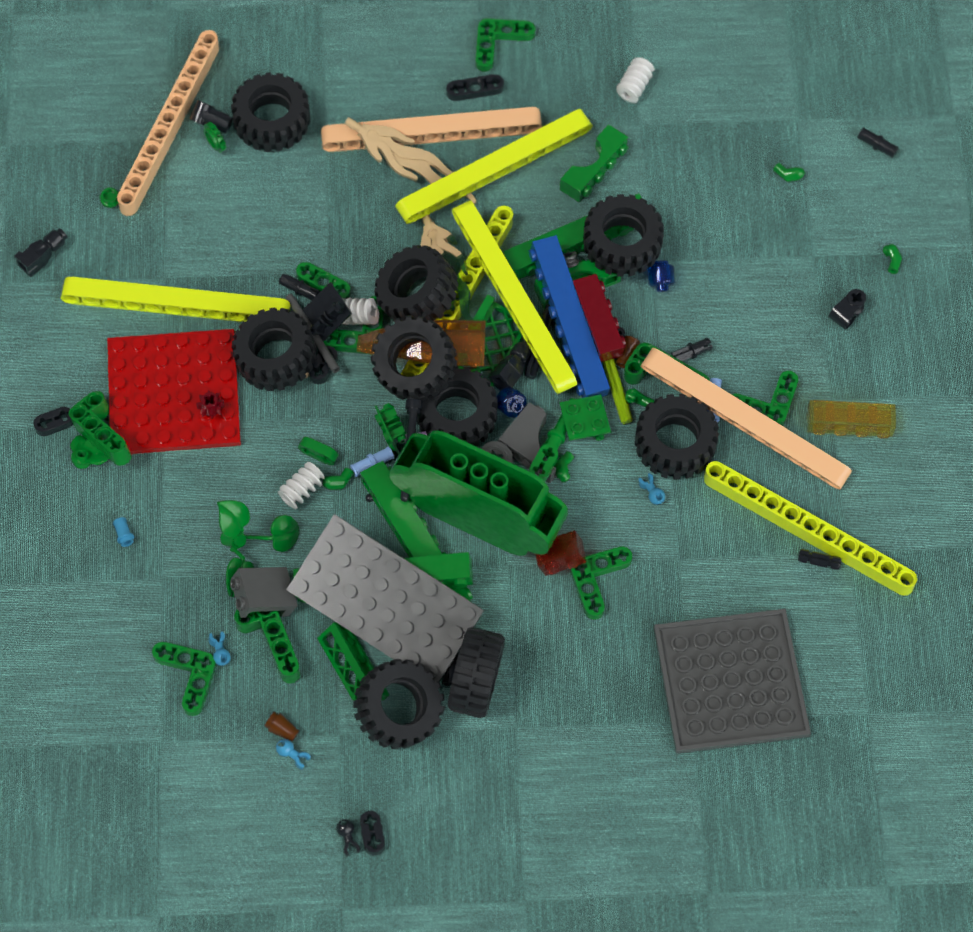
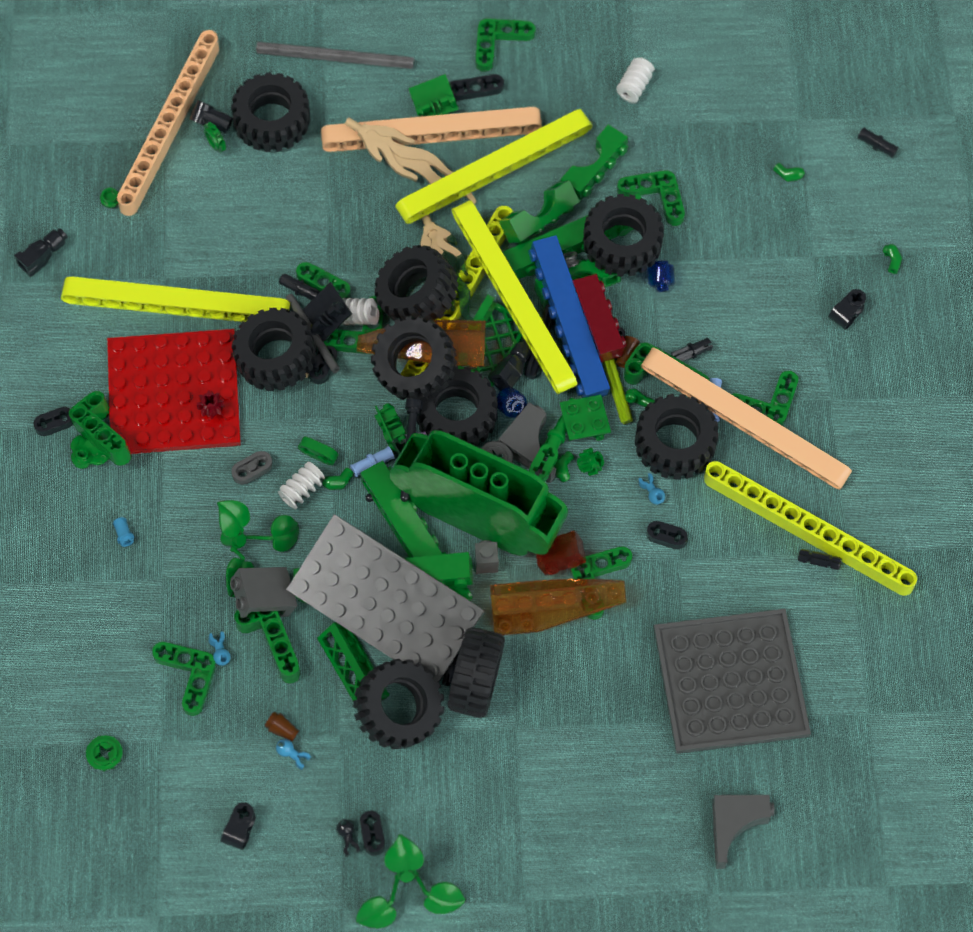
clear yellow brick [807,400,896,438] -> none
none -> green gear [86,735,123,772]
none -> black piece [221,802,256,850]
none -> dark grey plate [231,451,272,485]
none -> flat silver axle [256,42,414,69]
none -> green plant [356,834,466,928]
none -> green hinge [408,74,459,117]
none -> dark grey brick [475,540,499,574]
none -> clear orange wedge [490,579,626,635]
none -> green arch [498,180,580,244]
none -> green gear [577,448,604,476]
none -> green beam [617,171,685,226]
none -> black beam [646,521,688,549]
none -> dark grey arch [712,795,774,869]

